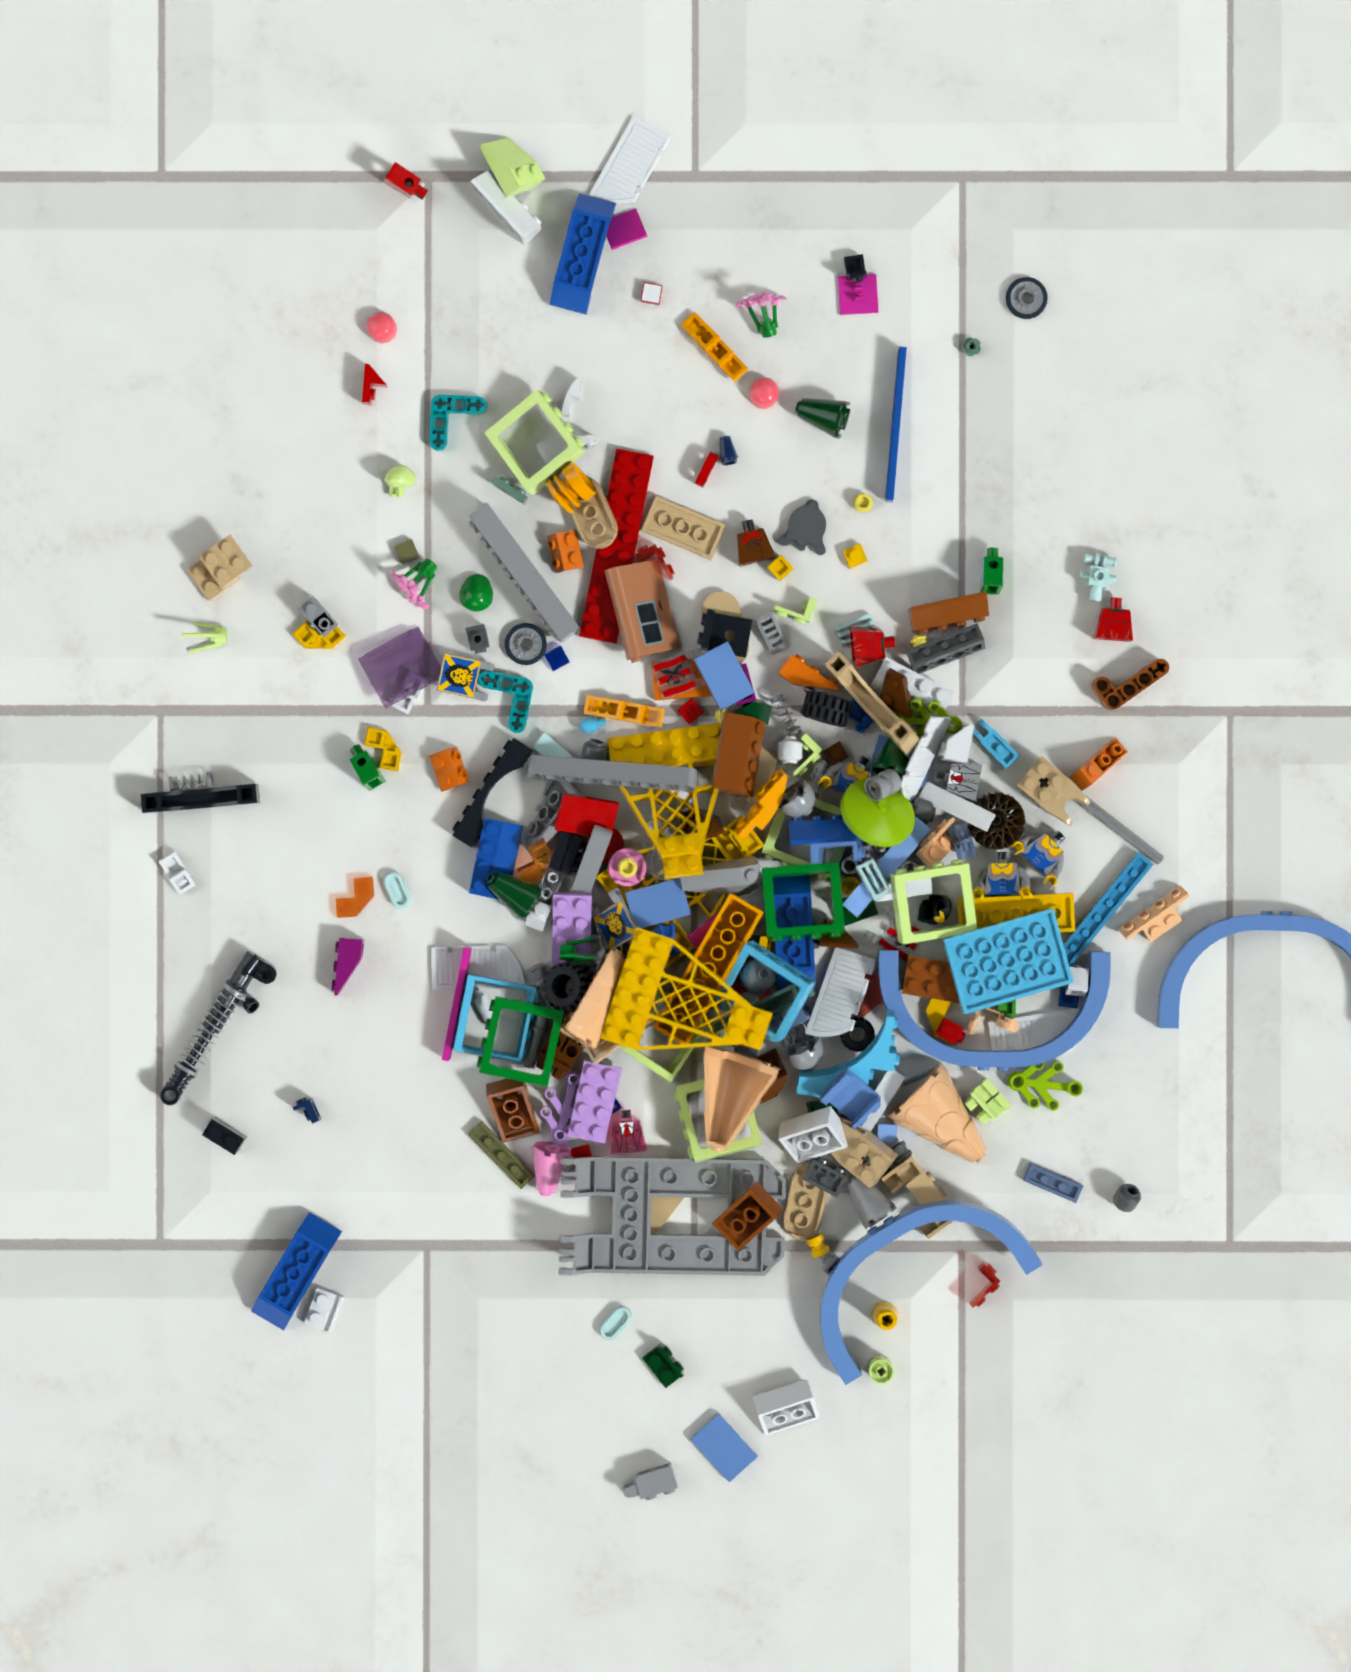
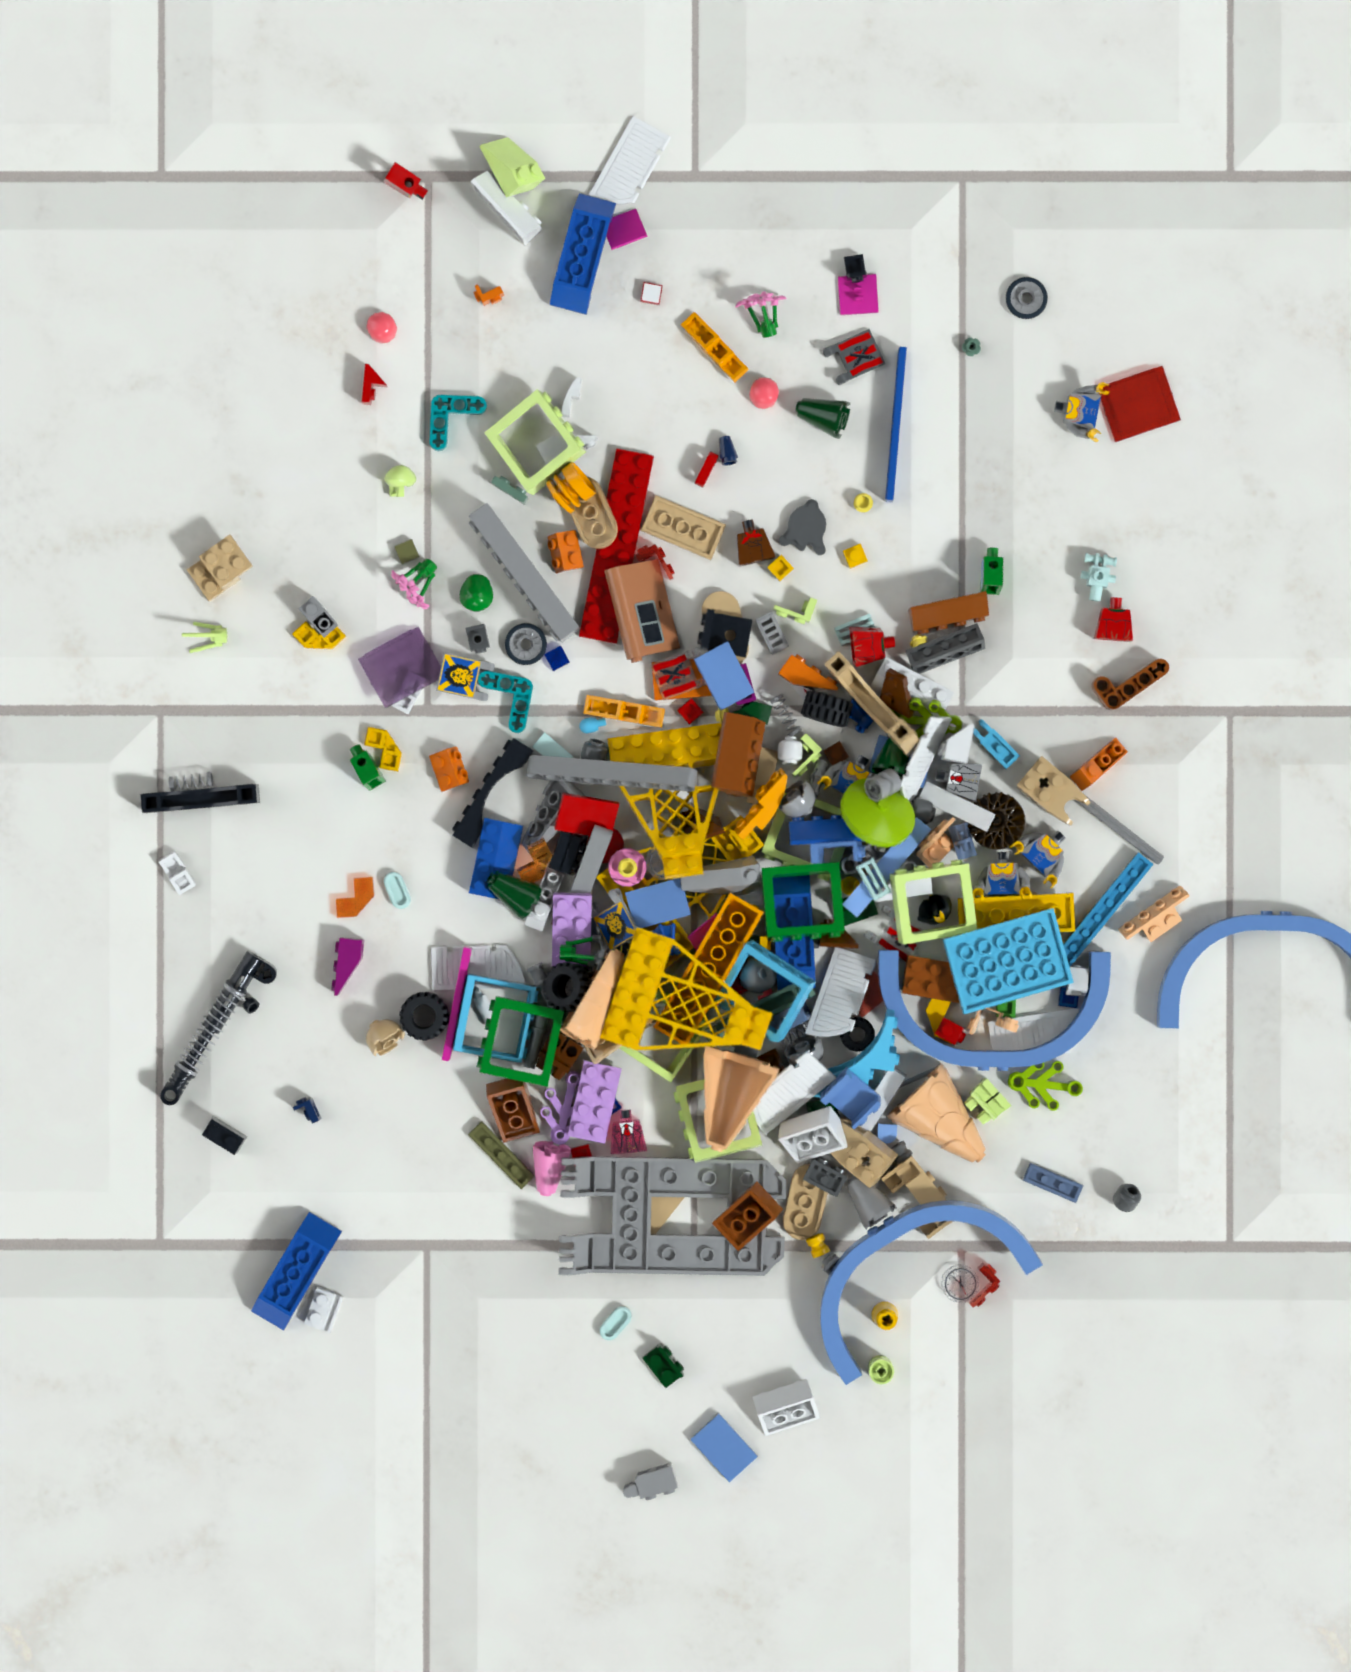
none -> tan cylinder [366,1019,405,1056]
none -> black tyre [399,992,449,1041]
none -> orange bracket [473,284,504,306]
none -> white piece [754,1051,836,1134]
none -> flag [823,329,886,385]
none -> clear tile [941,1264,980,1303]
none -> torso [1054,382,1109,442]
none -> clear red piece [1099,366,1181,443]

